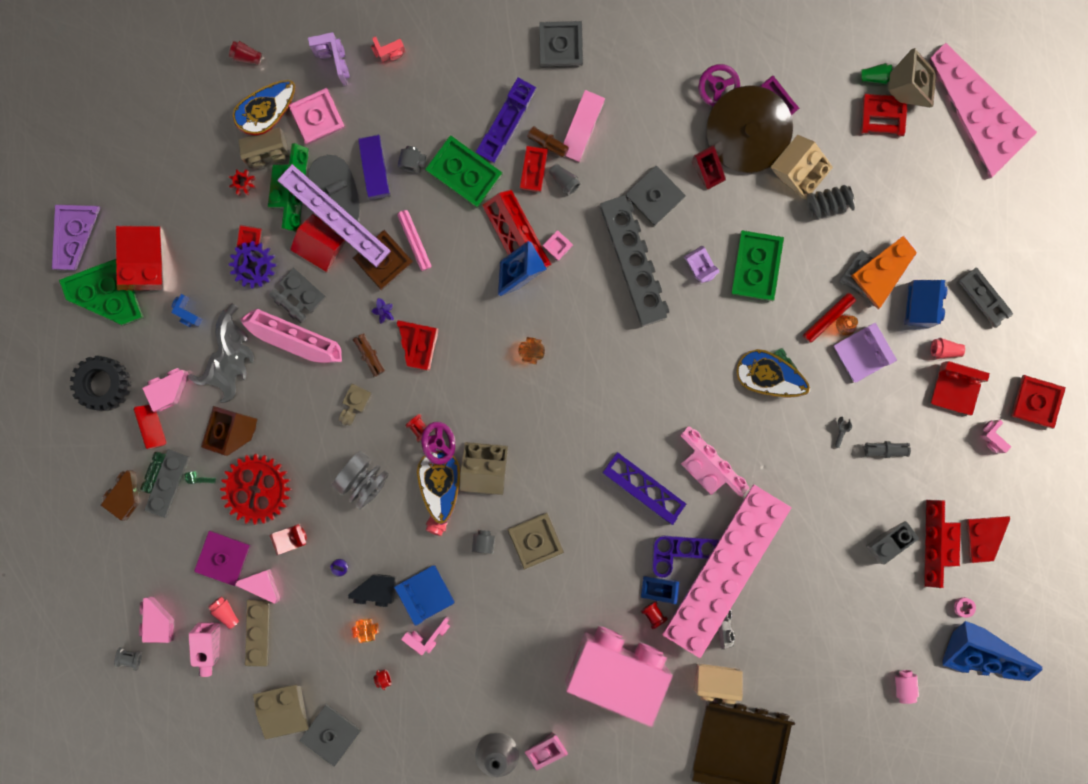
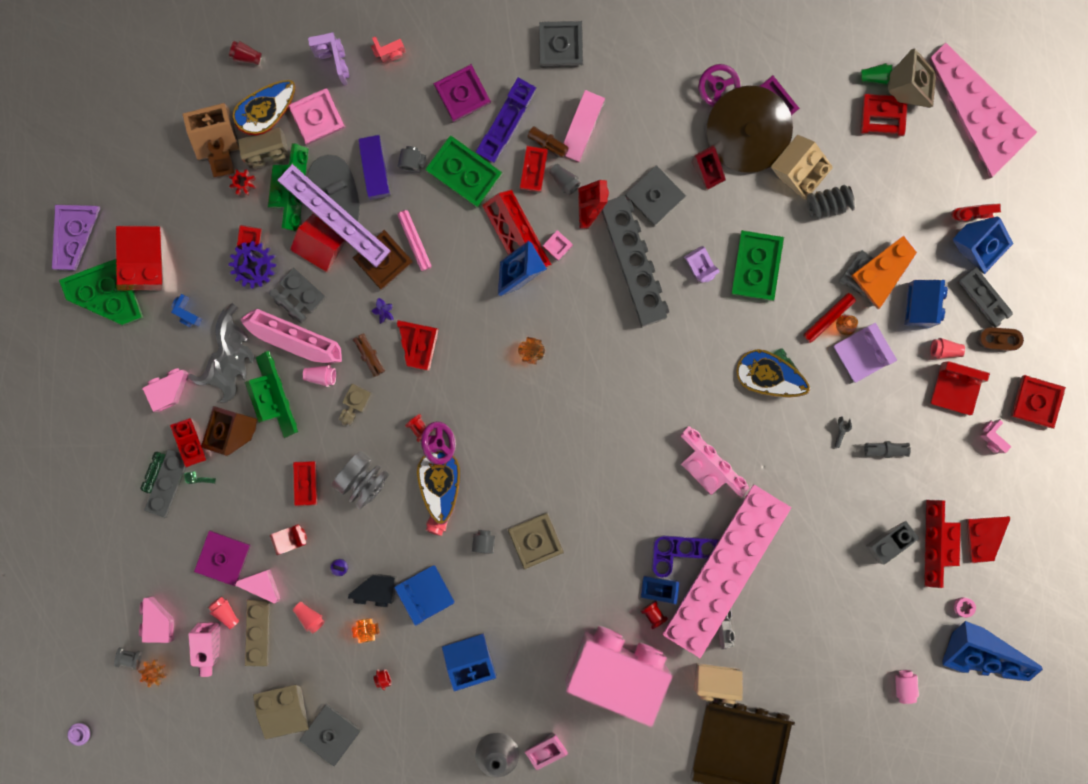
black tyre [70,356,131,411] -> none
reddish brown slope [101,470,140,521] -> none
red slope [134,404,167,449] -> none
red gear [220,454,292,525] -> none
bright pink bracket [401,617,450,656] -> none
dark tan slope [460,442,508,495] -> none
dark purple fence [602,452,687,525] -> none
none -> lavender plate [67,723,90,746]
none -> clear orange gear [138,659,167,687]
none -> red slope [170,418,206,468]
none -> medium nougat slope [183,103,239,161]
none -> reddish brown plate [207,137,235,177]
none -> green bracket [244,351,298,438]
none -> coral cone [292,602,325,634]
none -> red plate [293,461,318,506]
none -> bright pink cone [303,365,336,387]
none -> magenta plate [433,64,491,123]
none -> blue slope [442,633,497,692]
none -> red wing [578,180,609,229]
none -> red plate [951,204,1001,221]
none -> blue slope [953,216,1014,274]
none -> reddish brown plate [978,327,1024,351]

